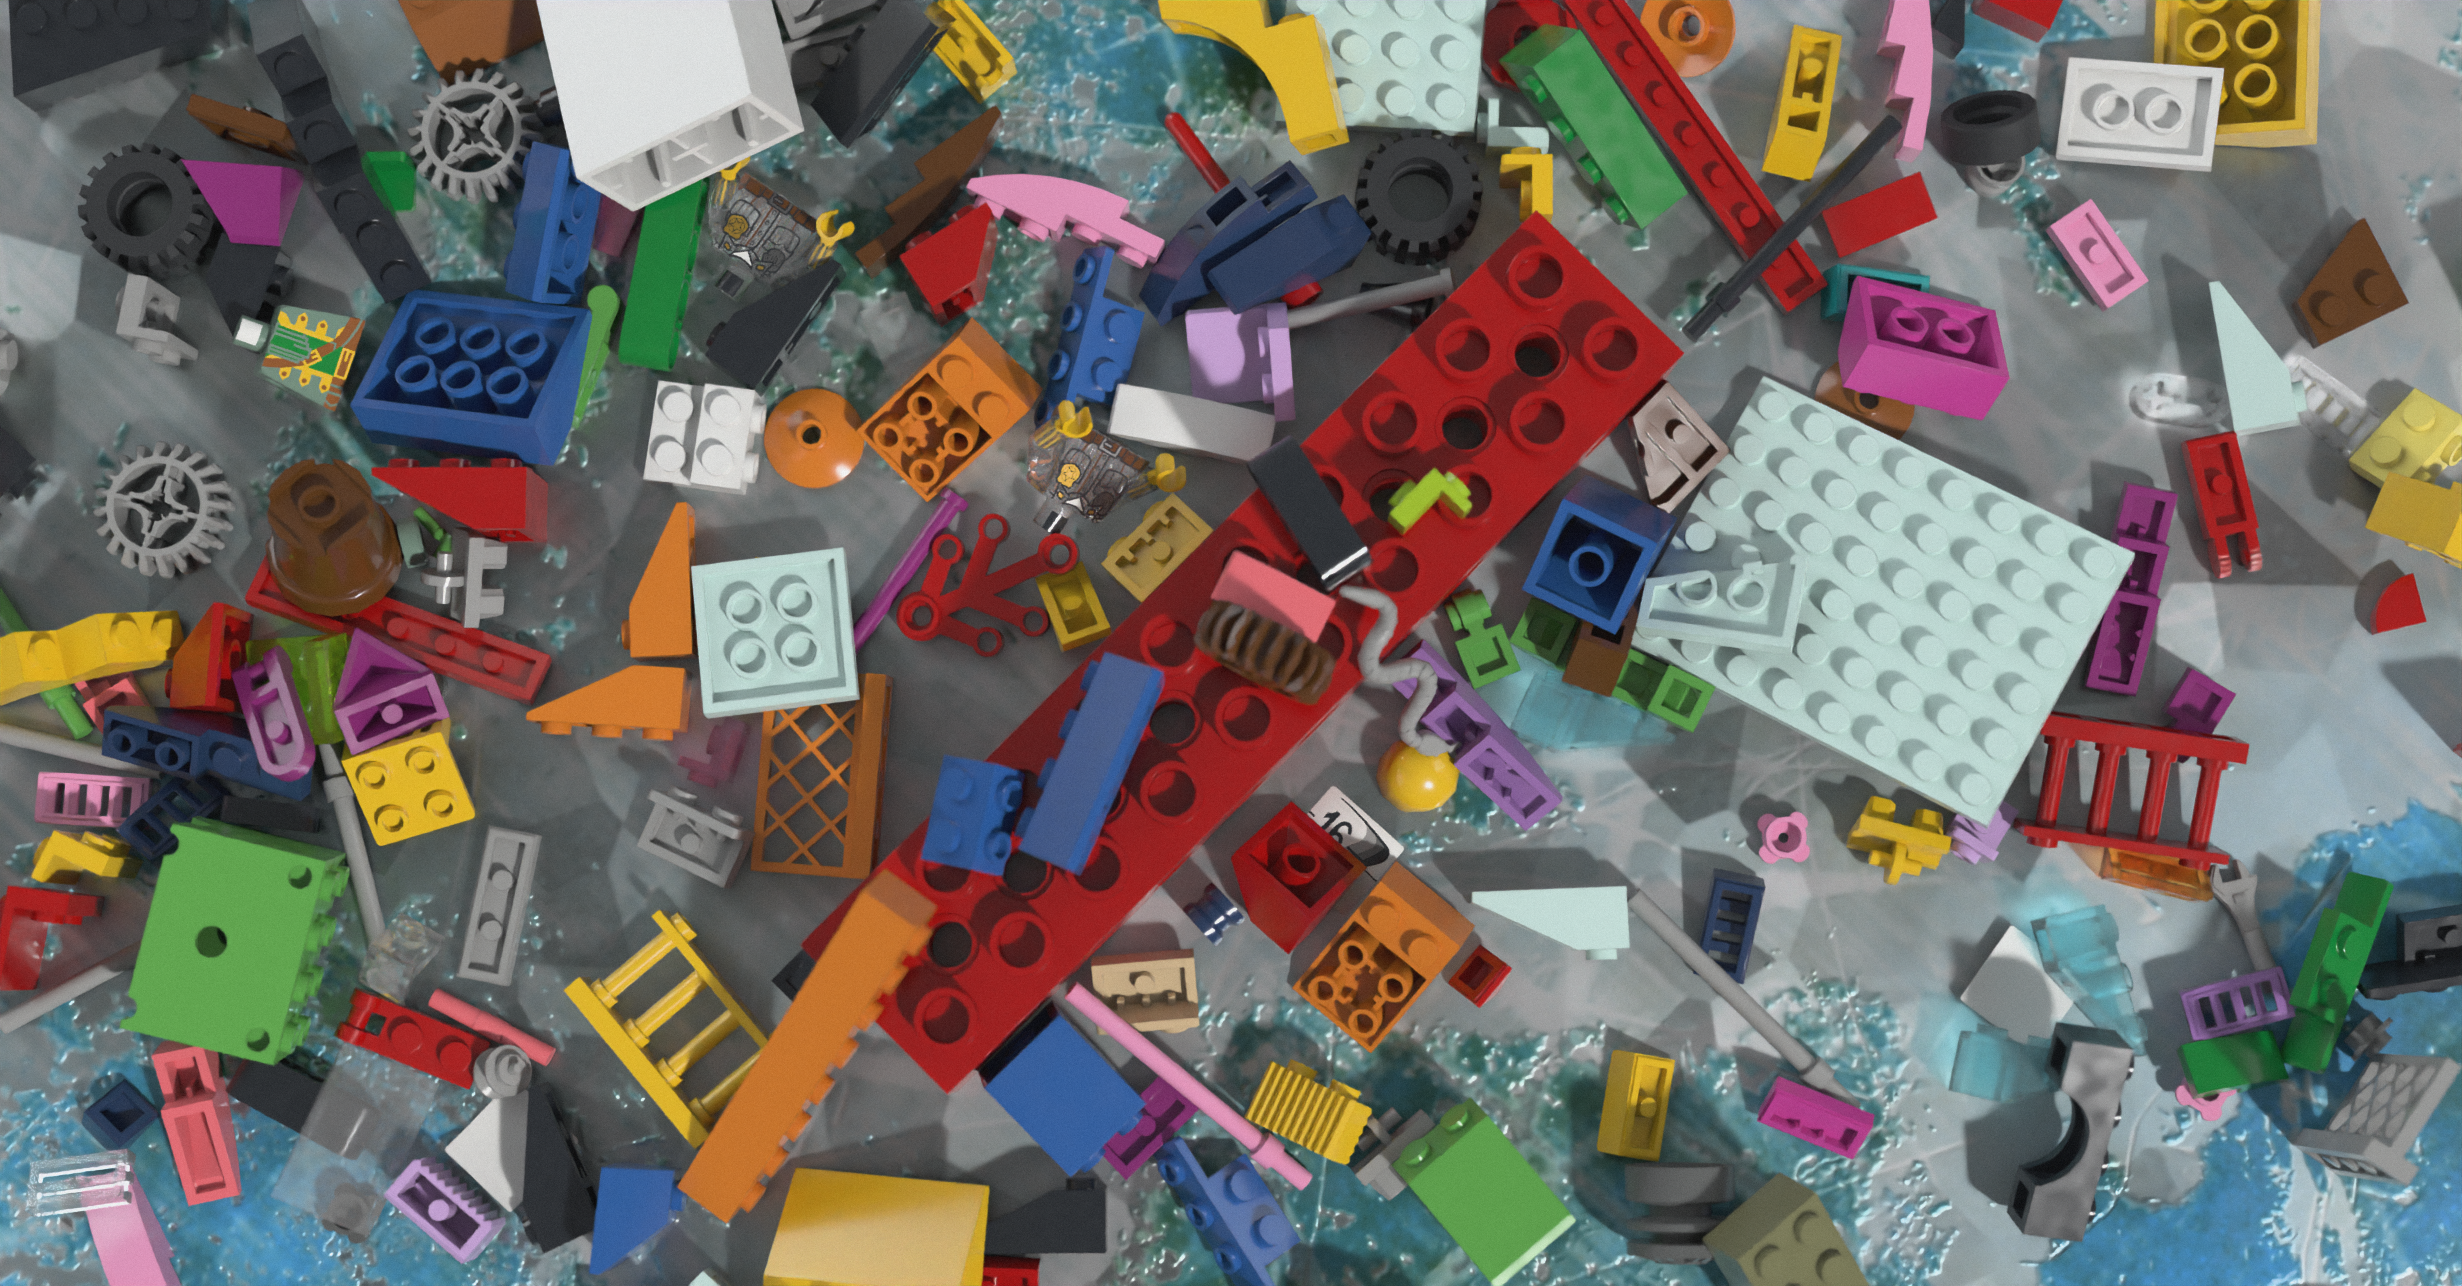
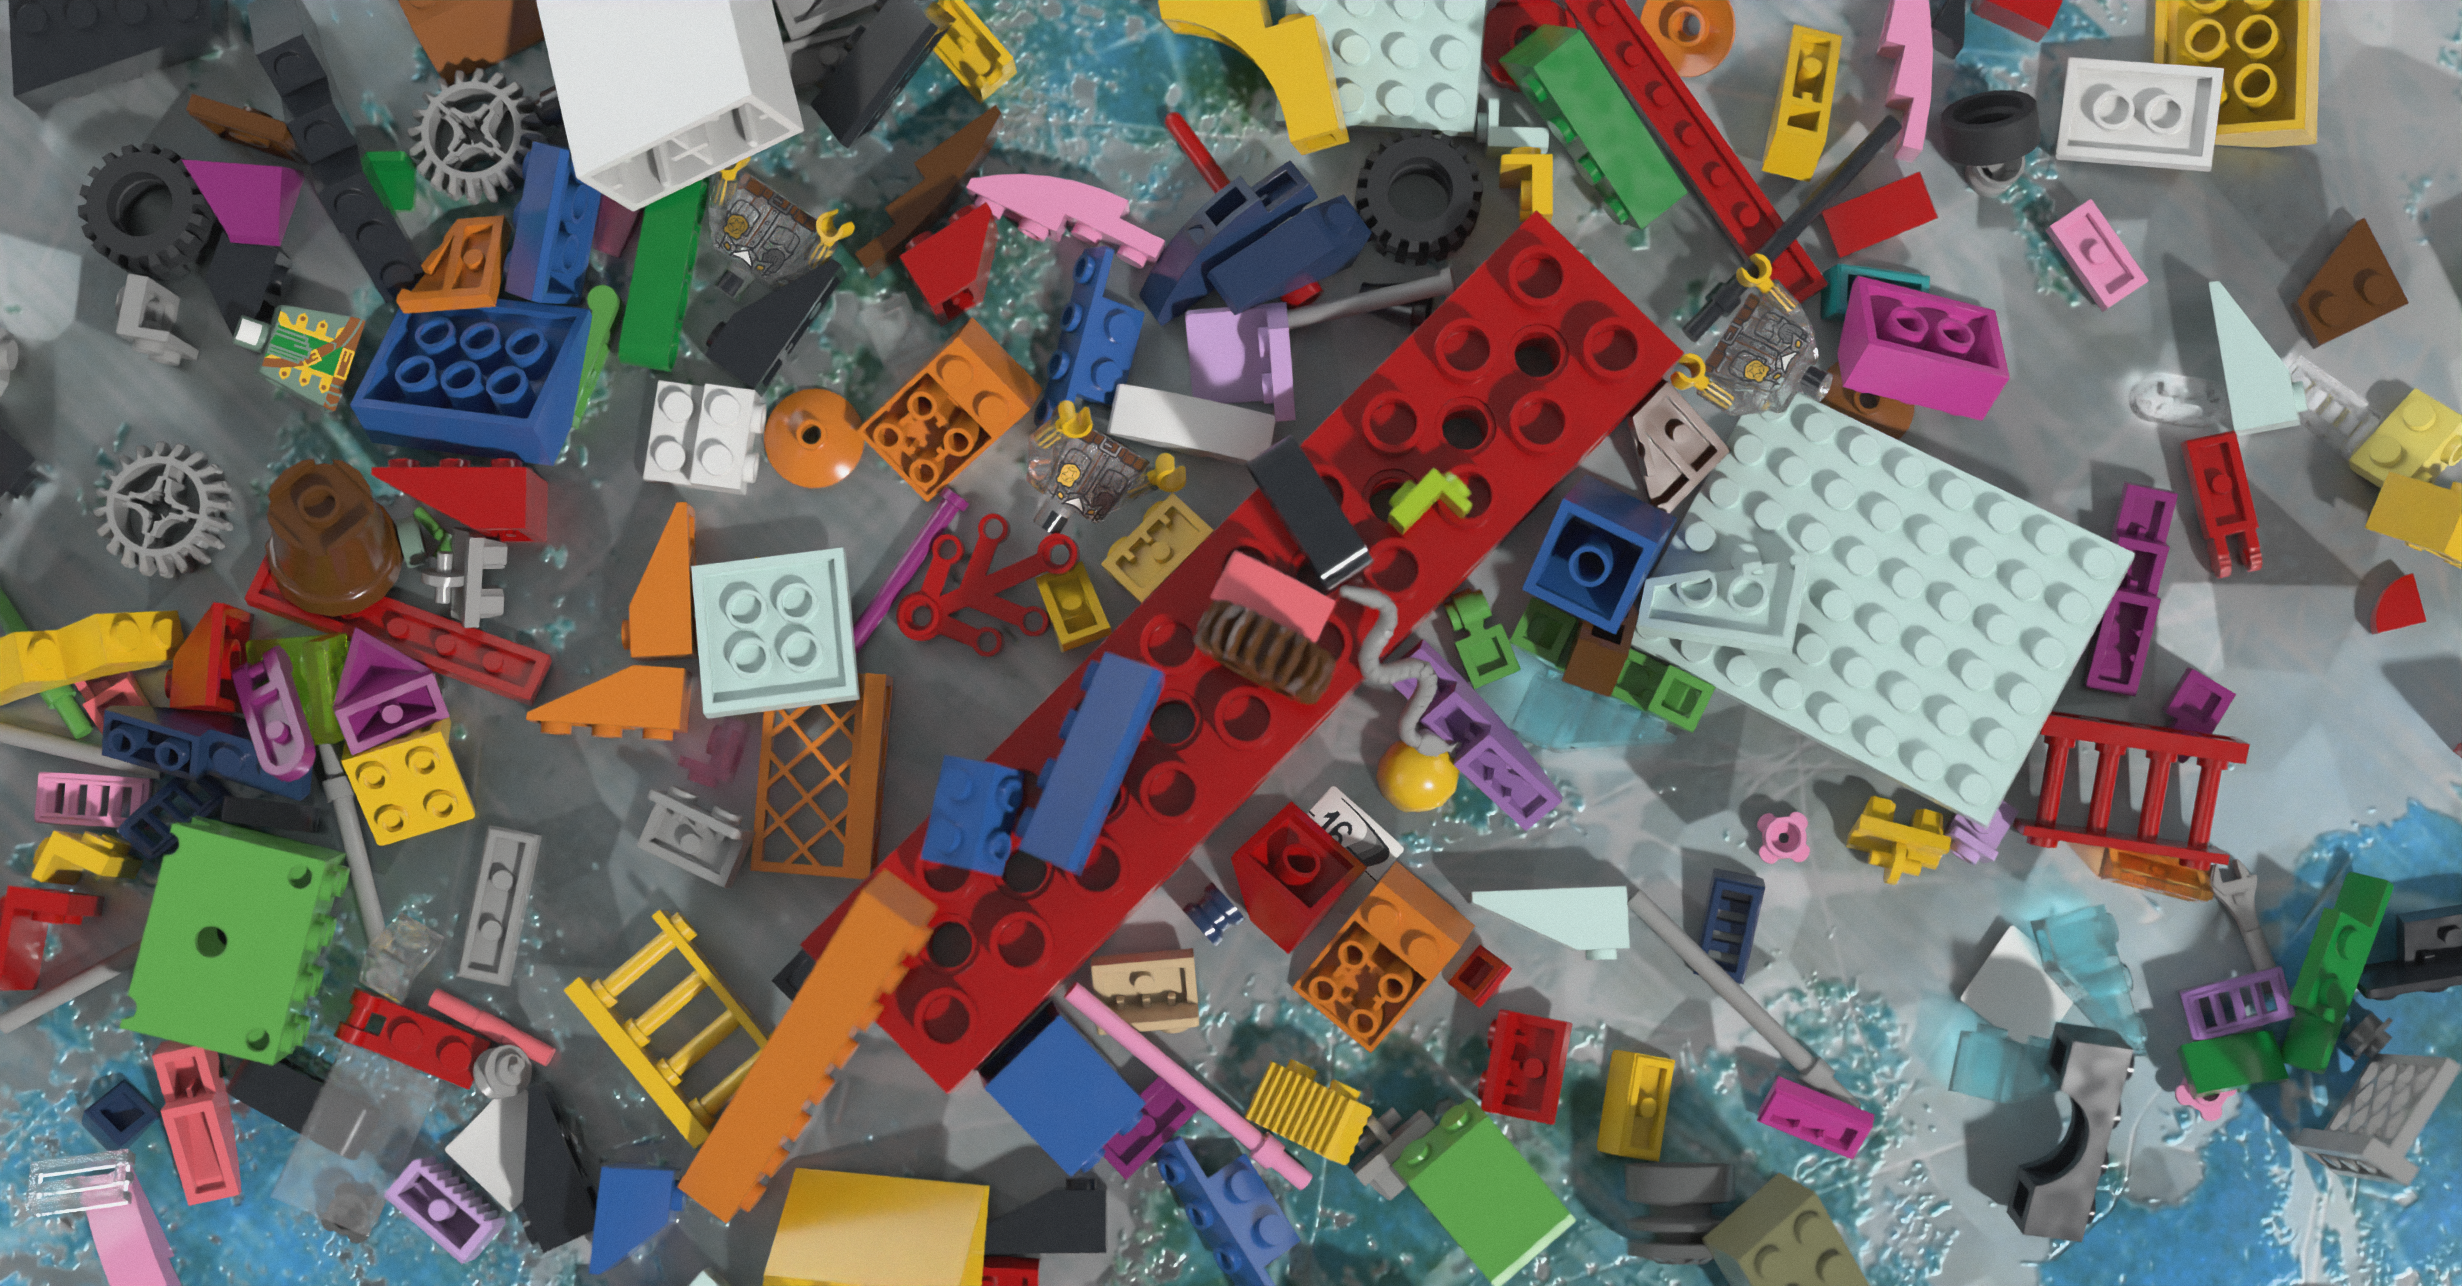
none -> orange wing [396,215,512,314]
none -> red bracket [1478,1009,1573,1125]
none -> clear torso [1670,254,1833,416]

